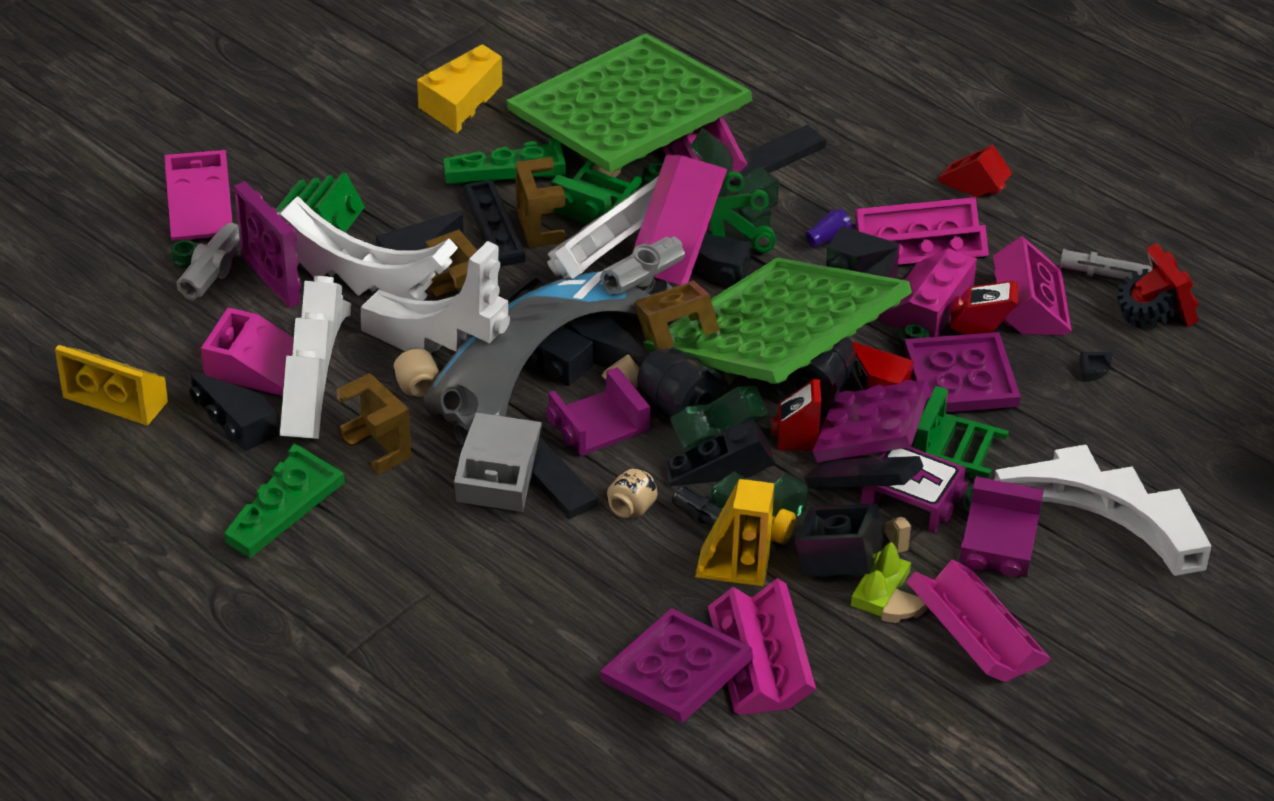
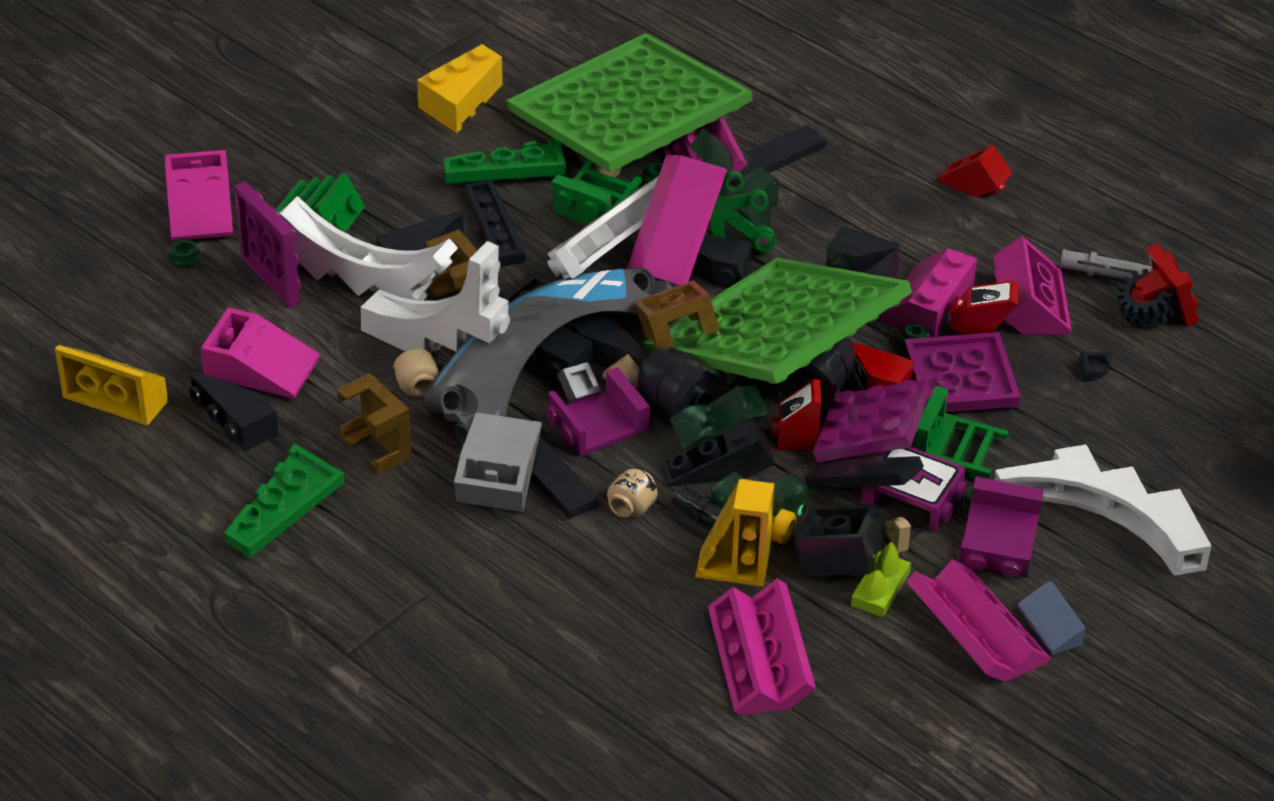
light grey piece [176,222,240,301] -> none
white arch [280,276,351,439] -> none
pearl gold panel [515,157,565,248] -> none
light grey piece [600,236,685,295] -> none
magenta plate [600,608,754,723] -> none
dark purple cone [805,209,852,248] -> none
dark pink slope [854,197,989,265] -> none
tan tile [881,589,928,623] -> none
none -> dark grey plate [557,362,601,403]
none -> sand blue slope [1017,581,1085,655]

